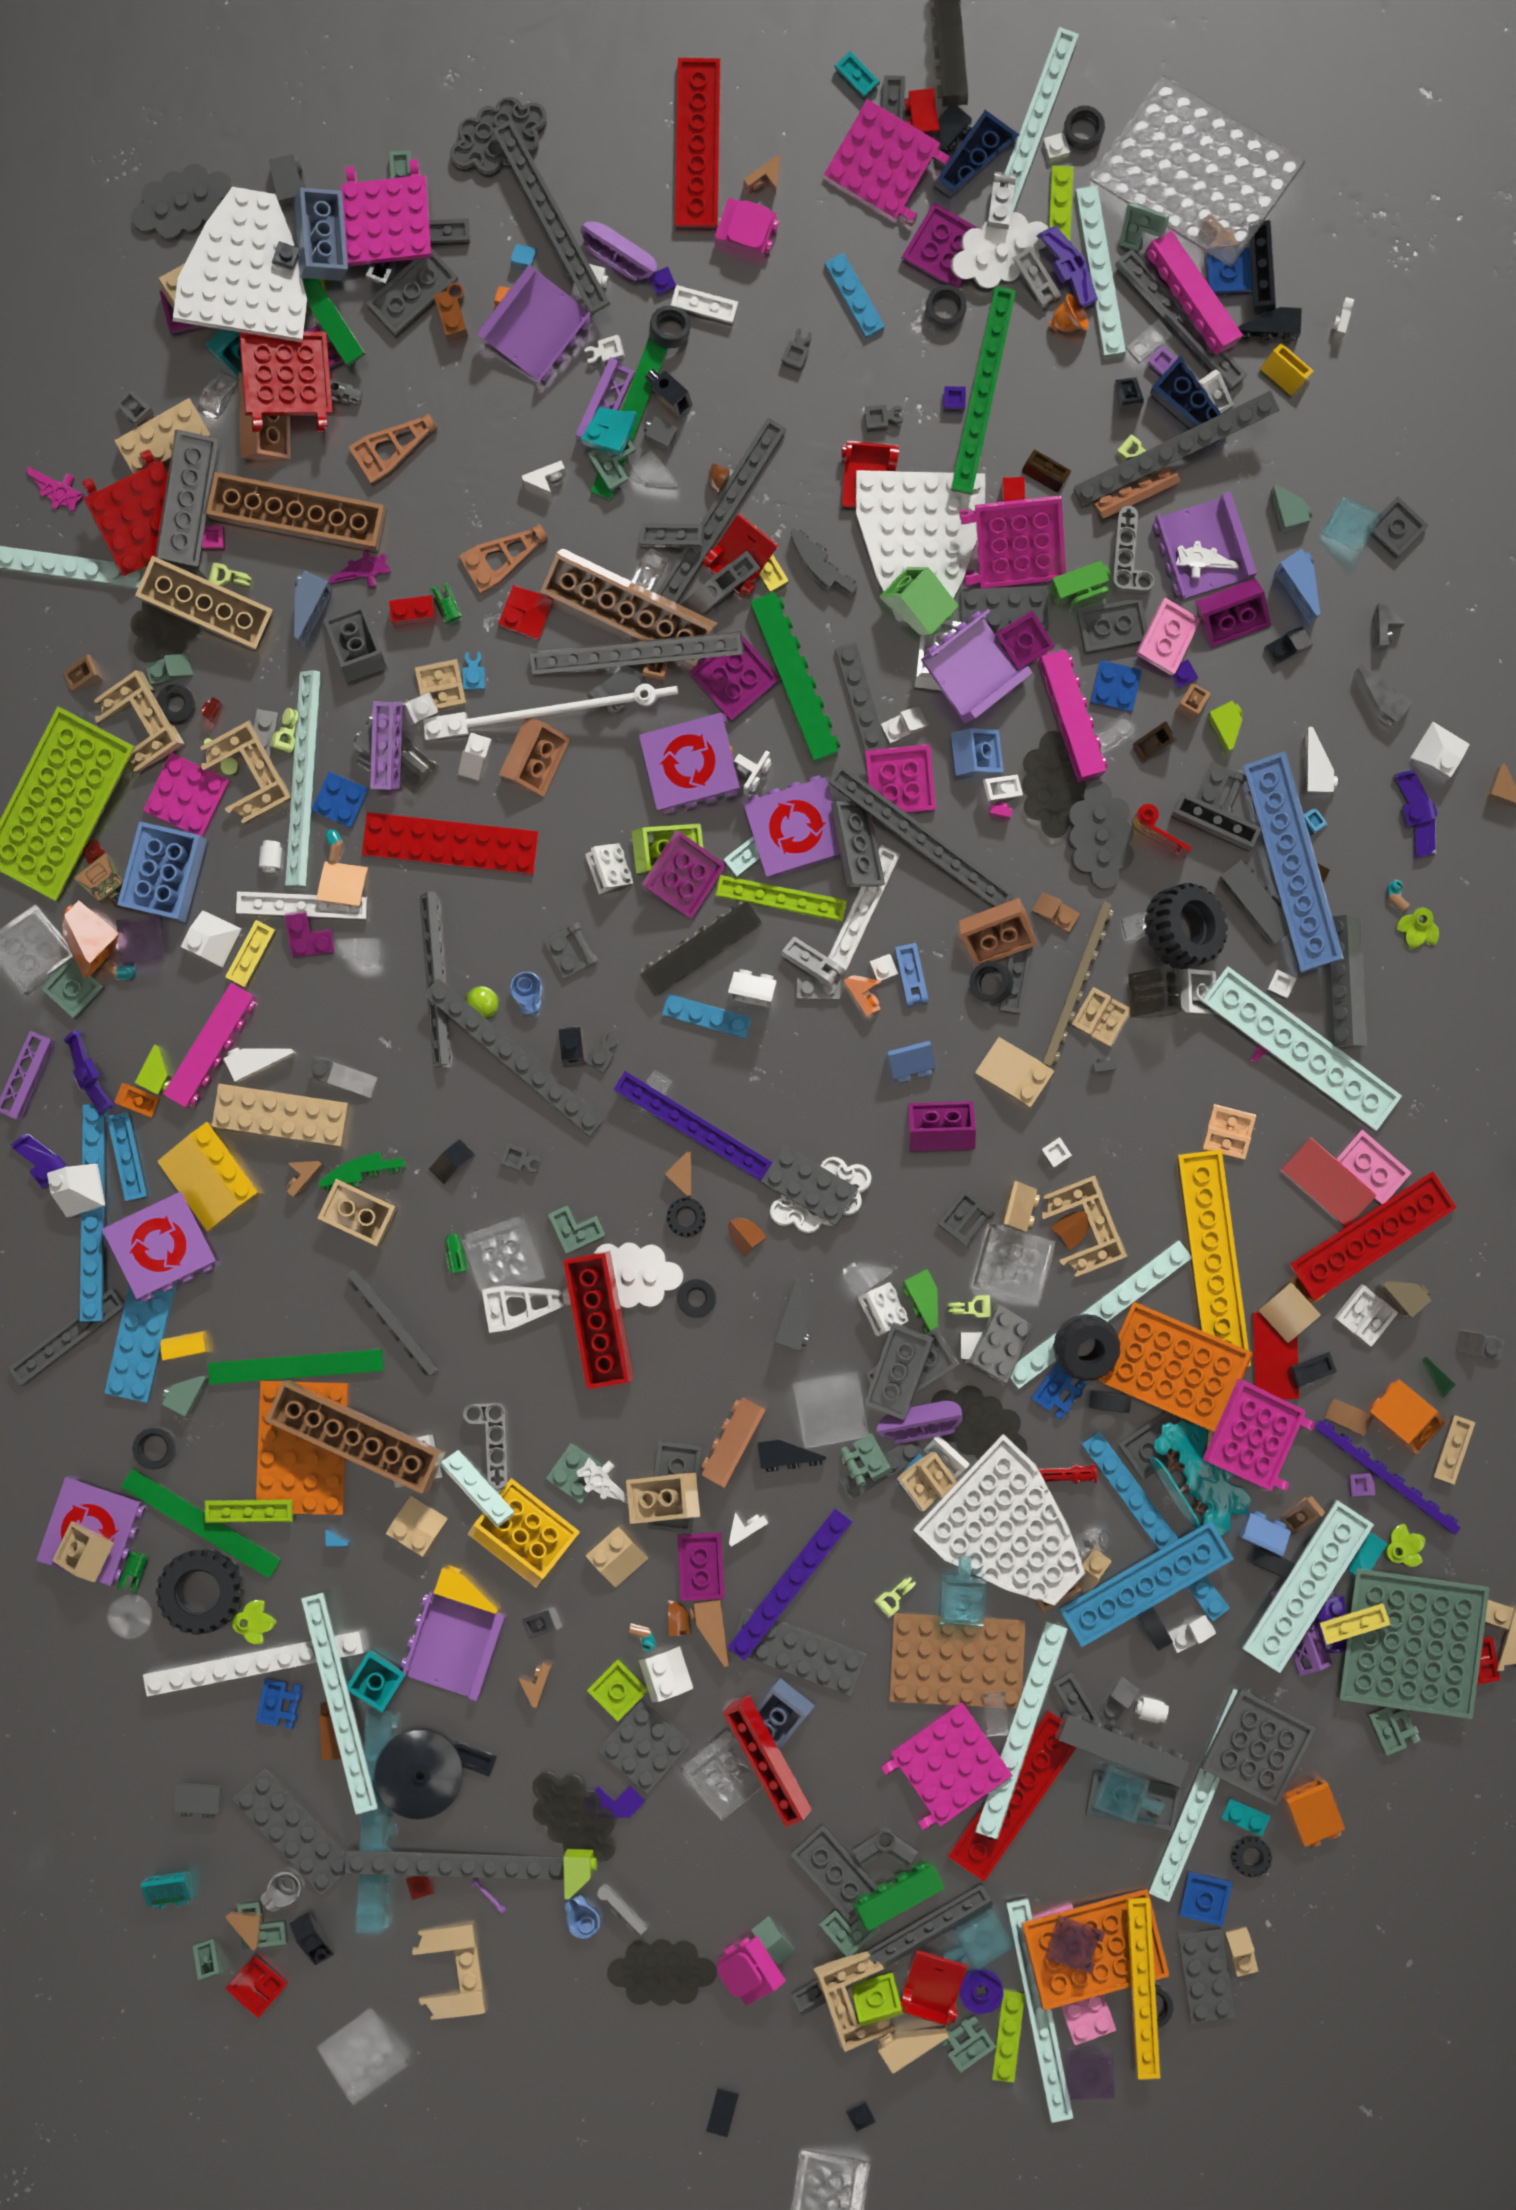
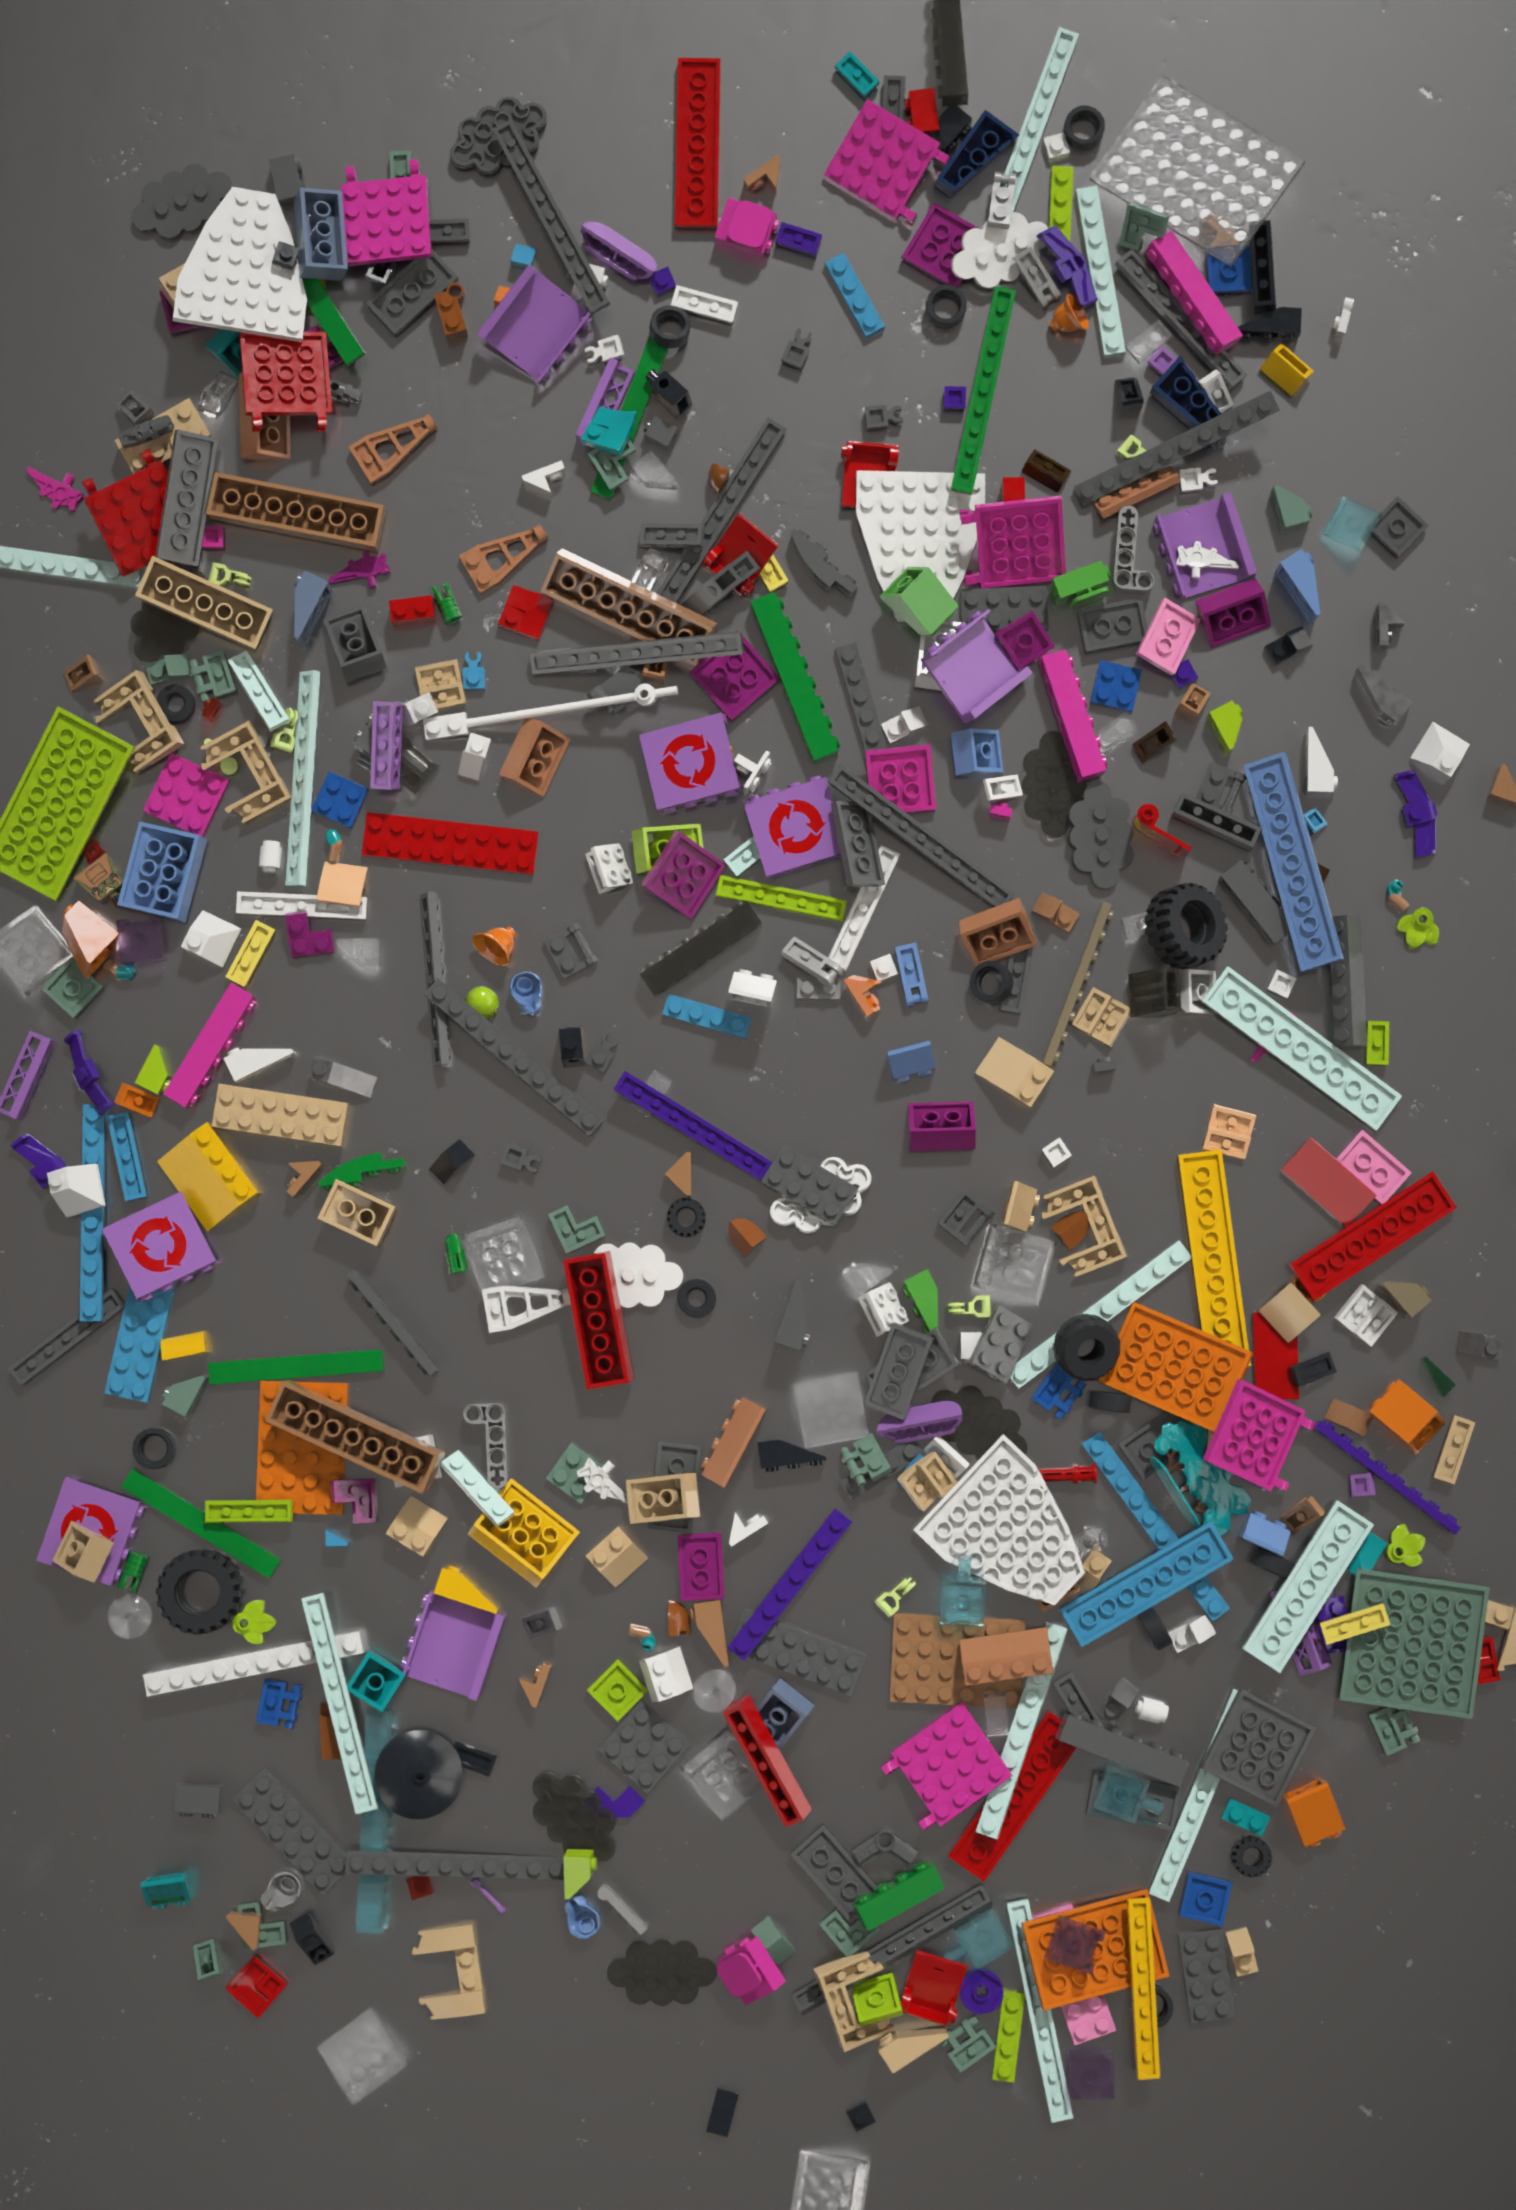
none -> dark grey hinge [118,415,175,449]
none -> sand green plate [189,650,237,703]
none -> light aqua plate [228,650,289,732]
none -> plate [330,1478,377,1523]
none -> orange hat [472,927,516,966]
none -> clear dish [693,1669,736,1713]
none -> dark purple plate [775,222,822,257]
none -> nougat slope [960,1627,1054,1685]
none -> white plate [1178,467,1218,493]
none -> lime plate [1366,1021,1389,1065]

